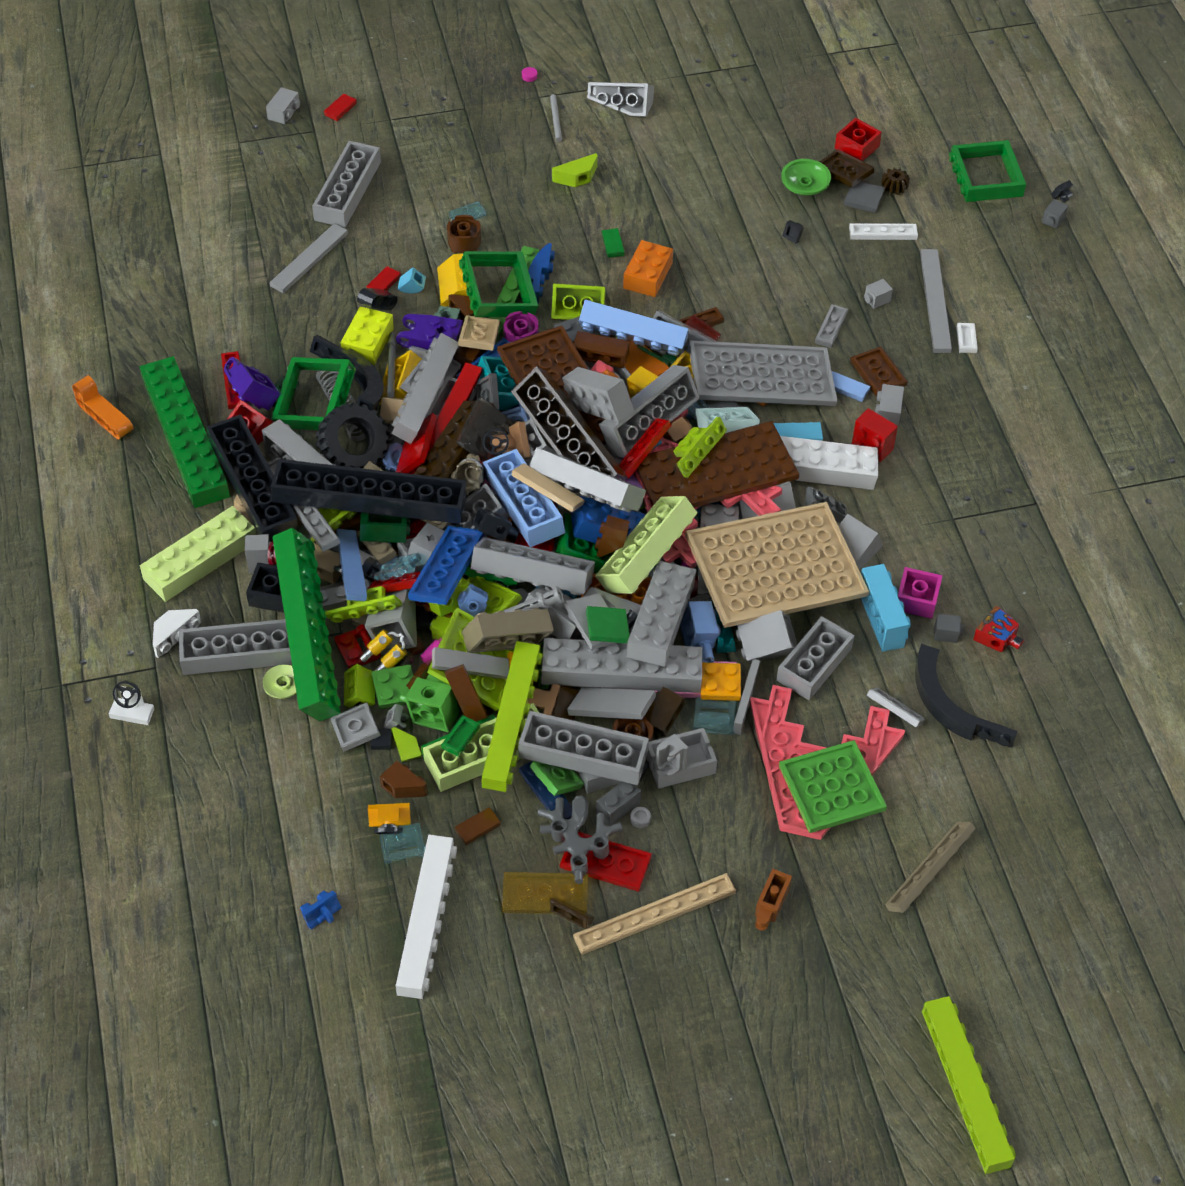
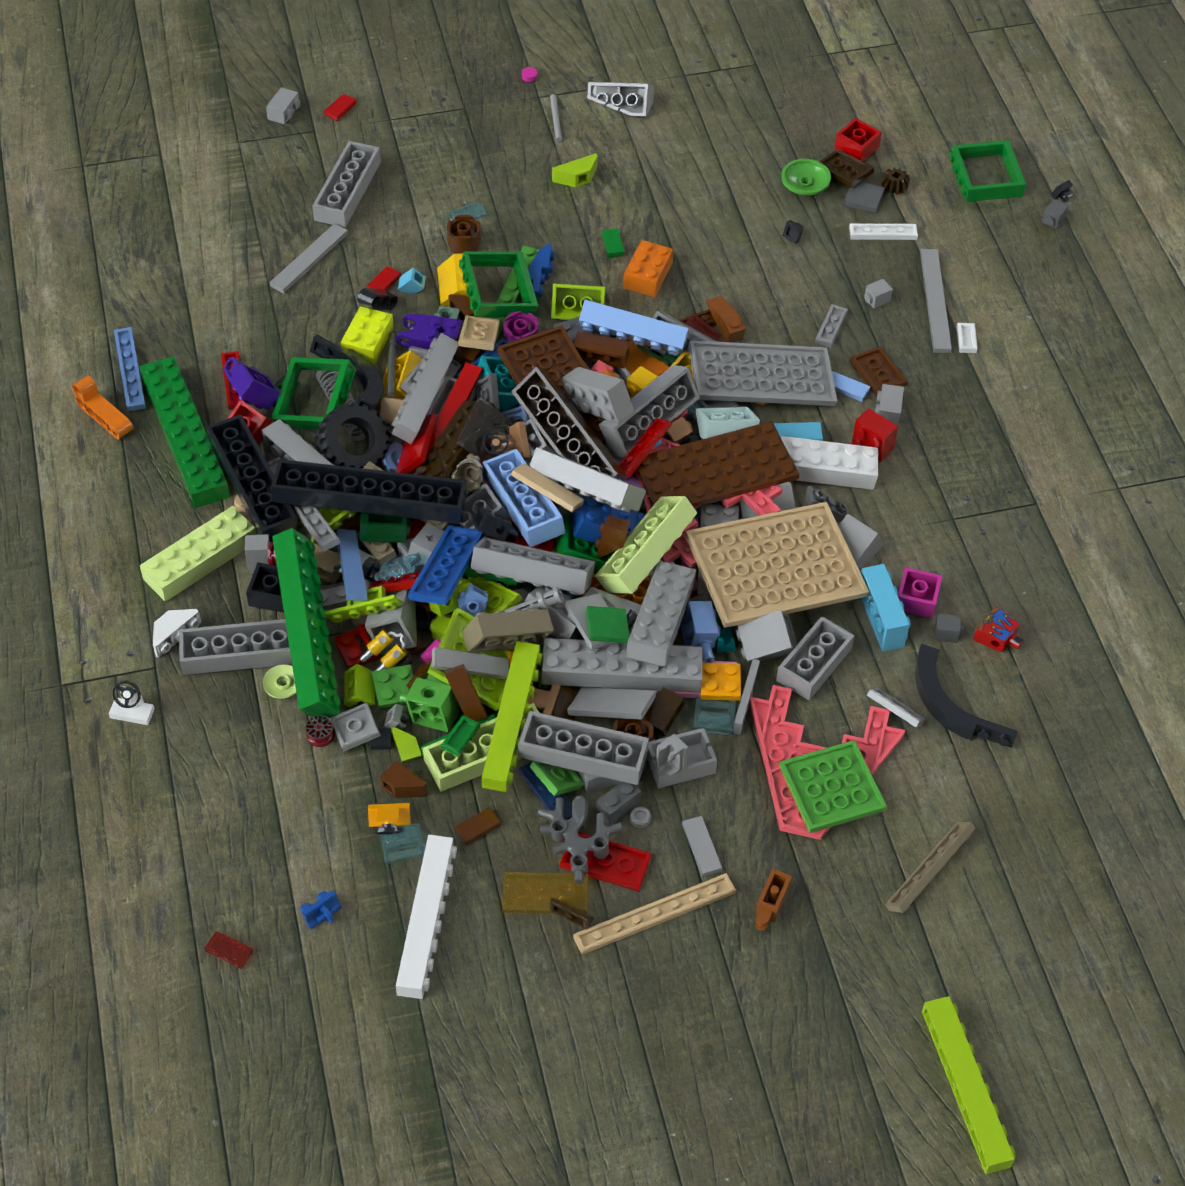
lime bracket [673,417,727,478] -> none
none -> medium blue plate [114,327,146,412]
none -> clear red tile [204,931,253,969]
none -> dark red wheel [305,715,334,747]
none -> light grey tile [682,816,722,877]
none -> dark orange slope [706,296,746,343]

